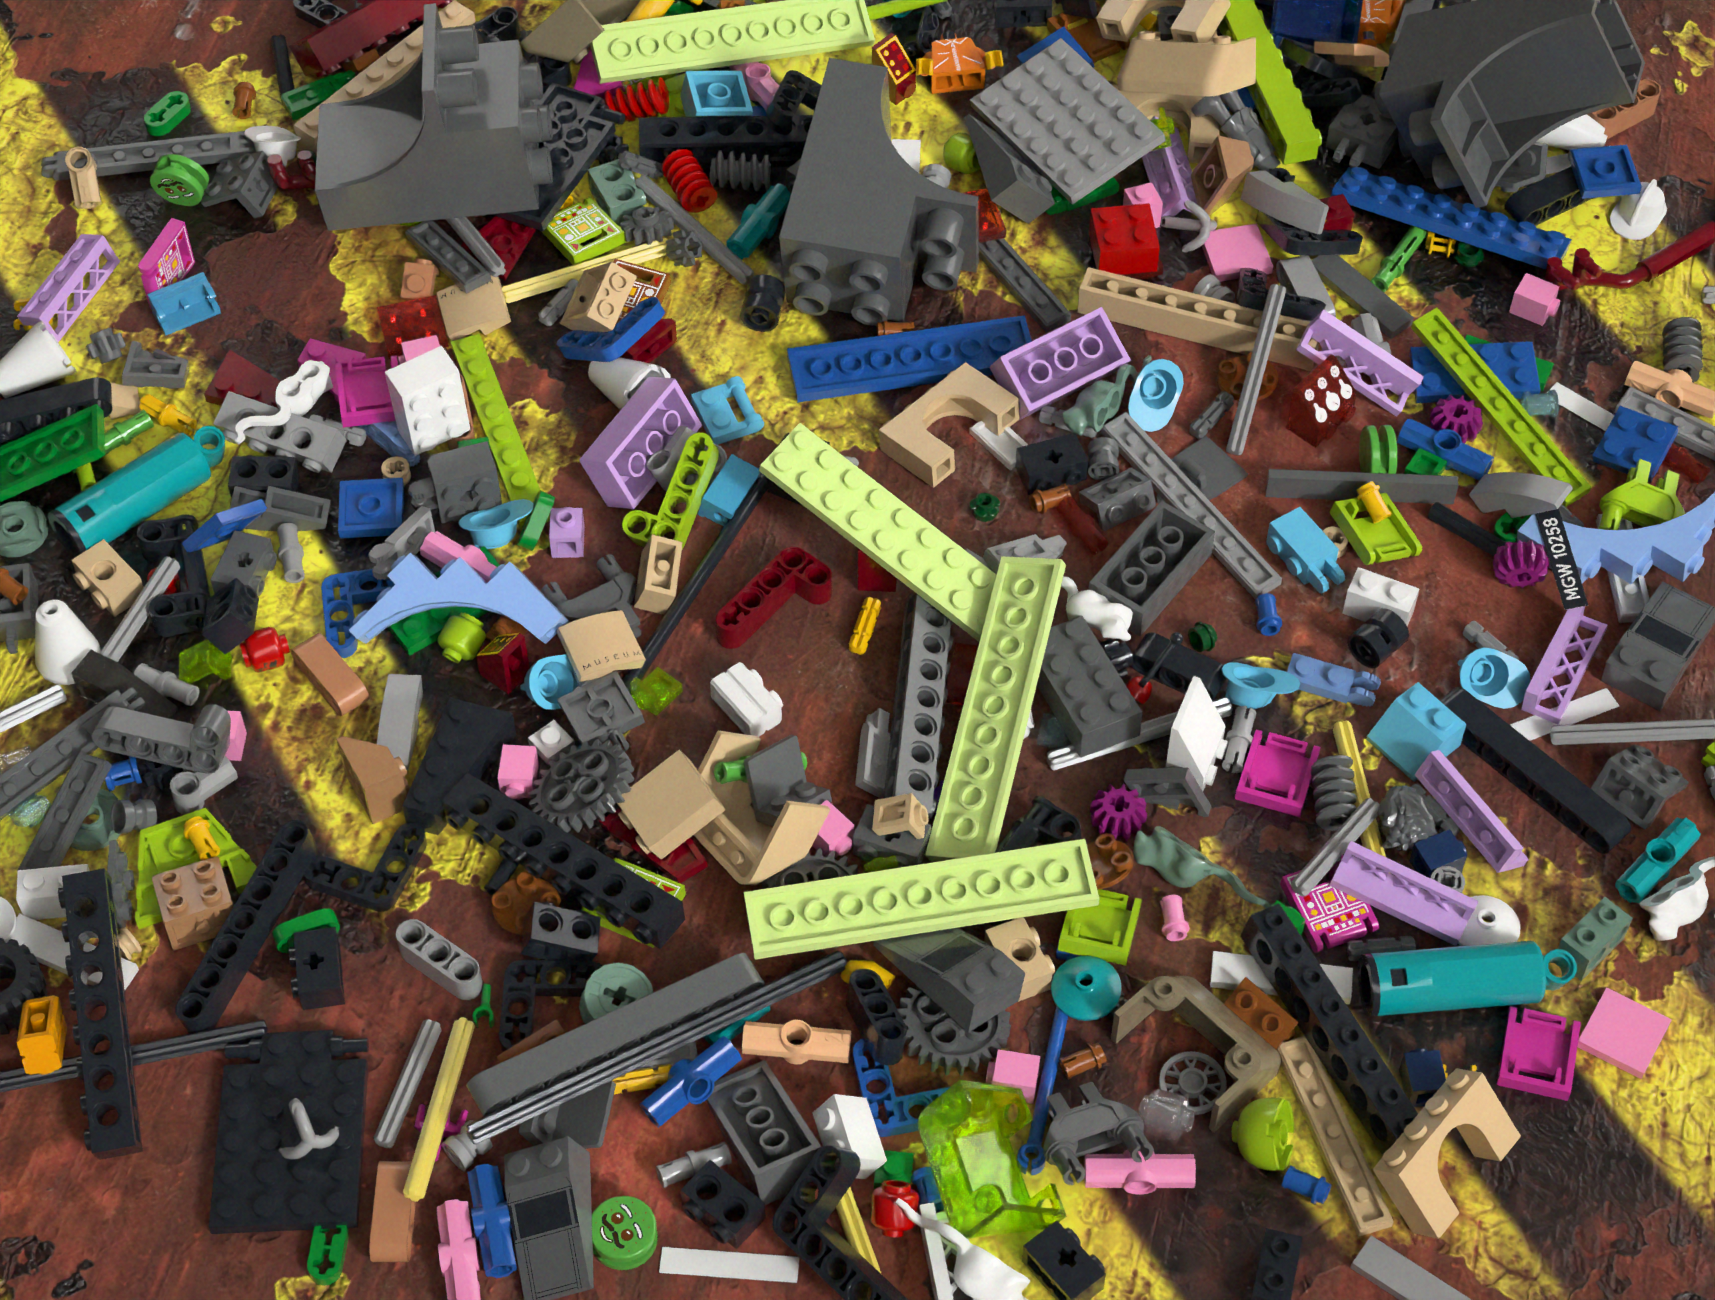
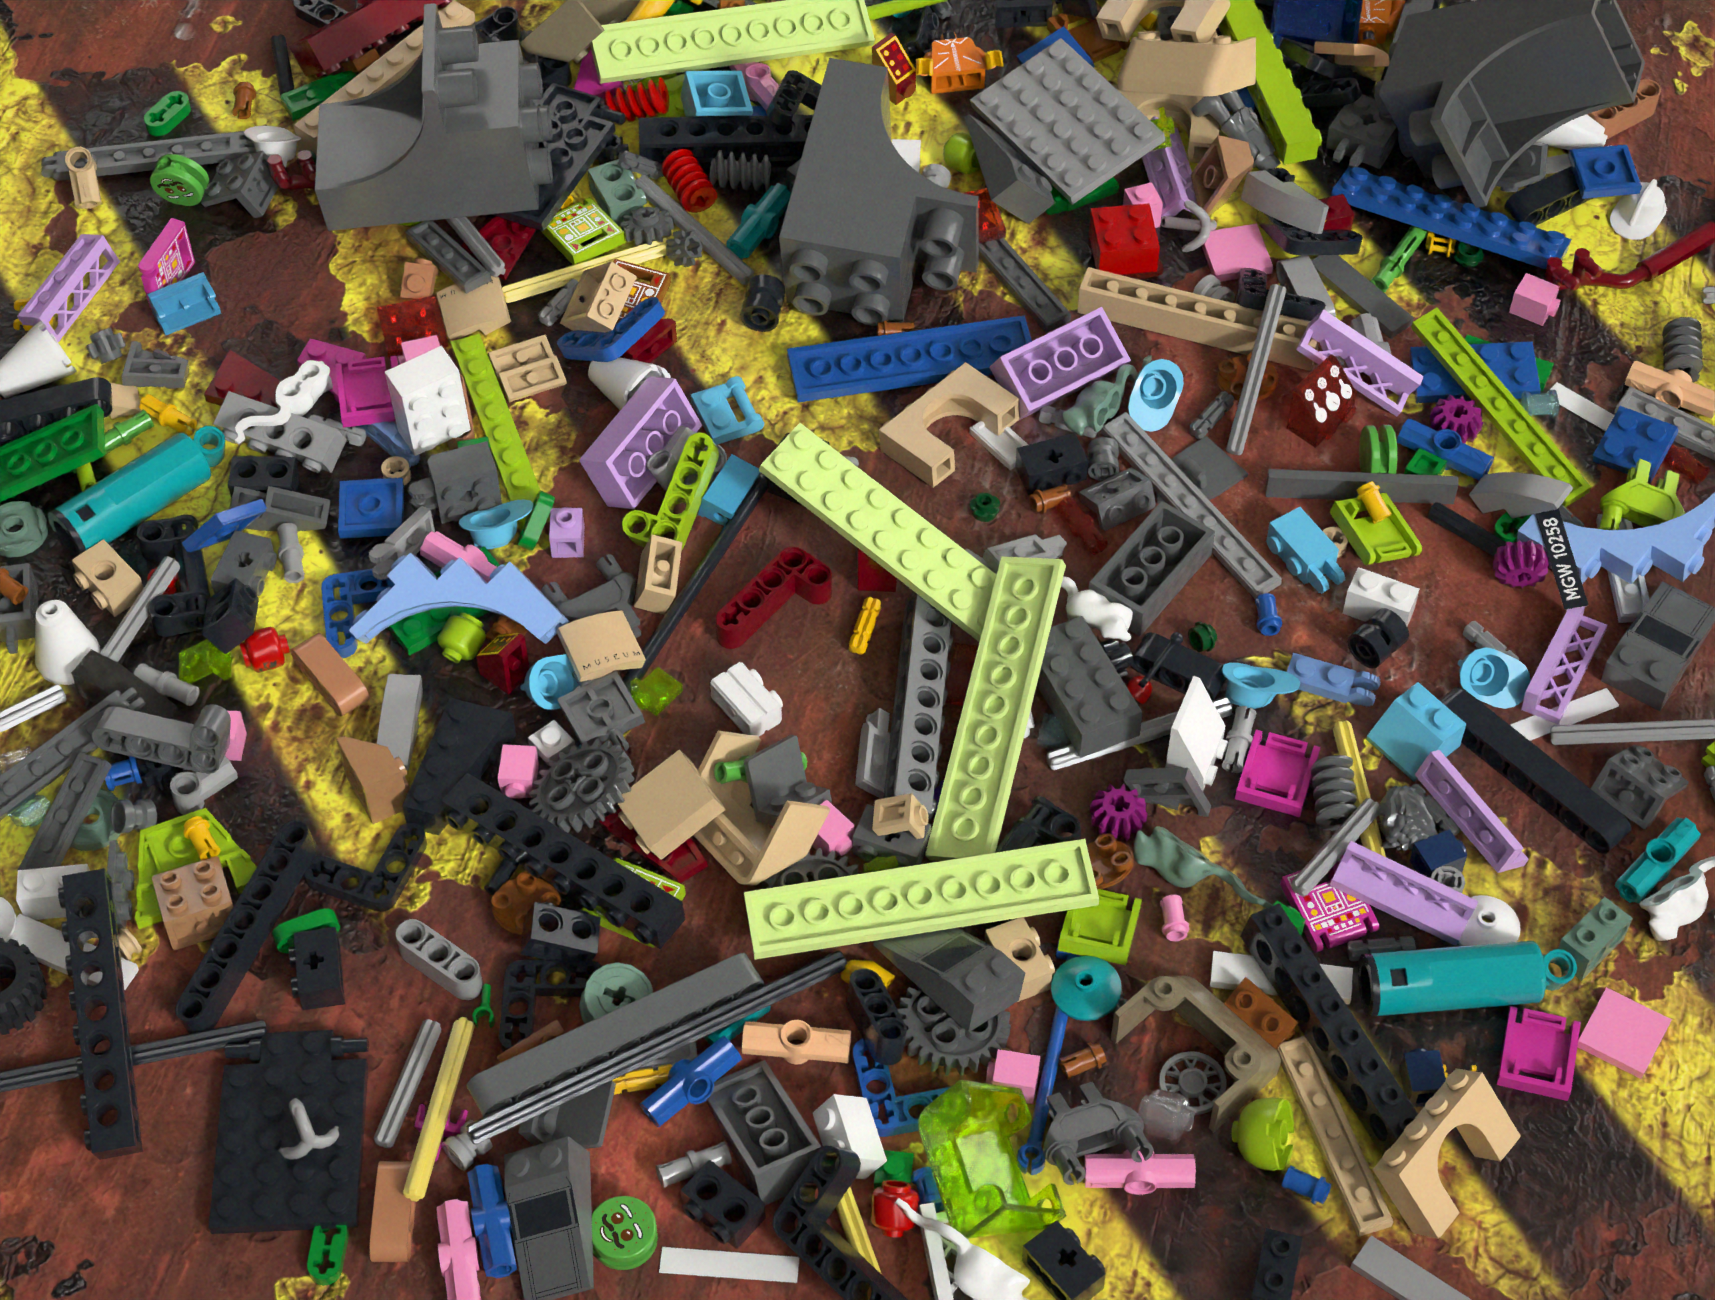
light orange brick [17,995,67,1075] -> none
none -> tan slope [488,334,567,402]

